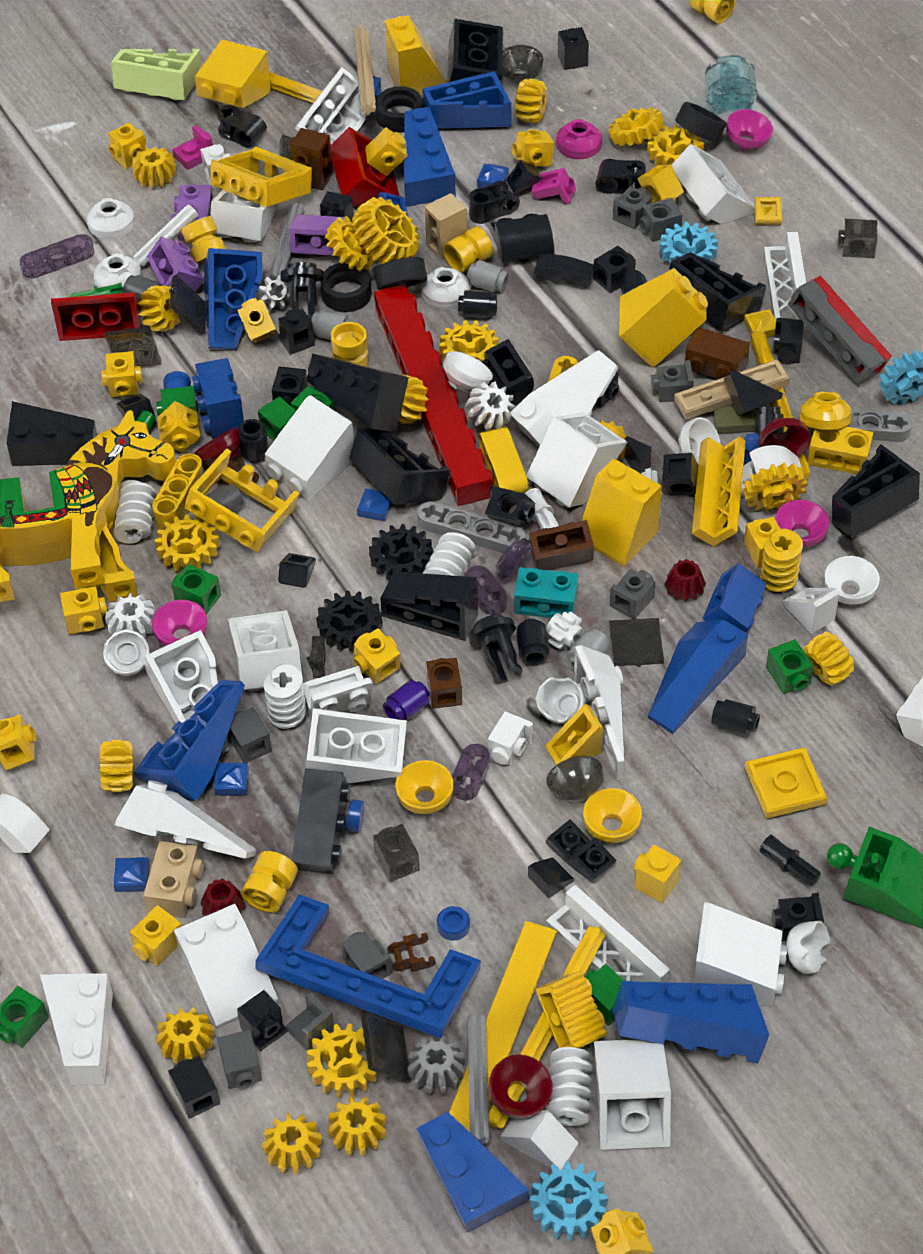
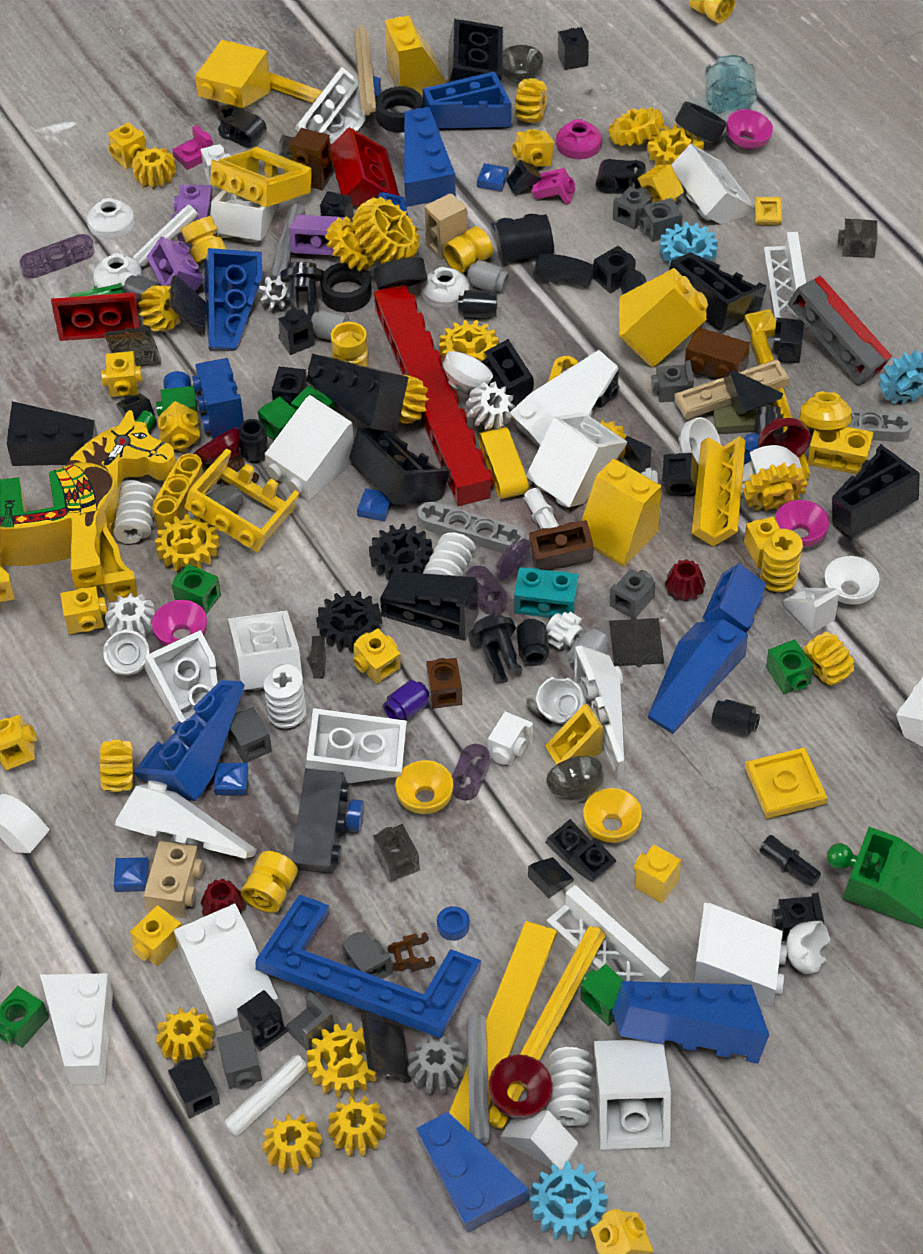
yellowish green wedge [111,49,201,100] -> none
yellow brick [237,298,278,344] -> none
black slope [278,553,316,588] -> none
white bracket [303,666,373,718] -> none
yellow brick [365,128,407,176] -> none
black piece [469,180,520,224] -> none
black brick [485,486,536,530] -> none
yellow brick [535,971,607,1048] -> none
none -> white axle [225,1055,308,1136]

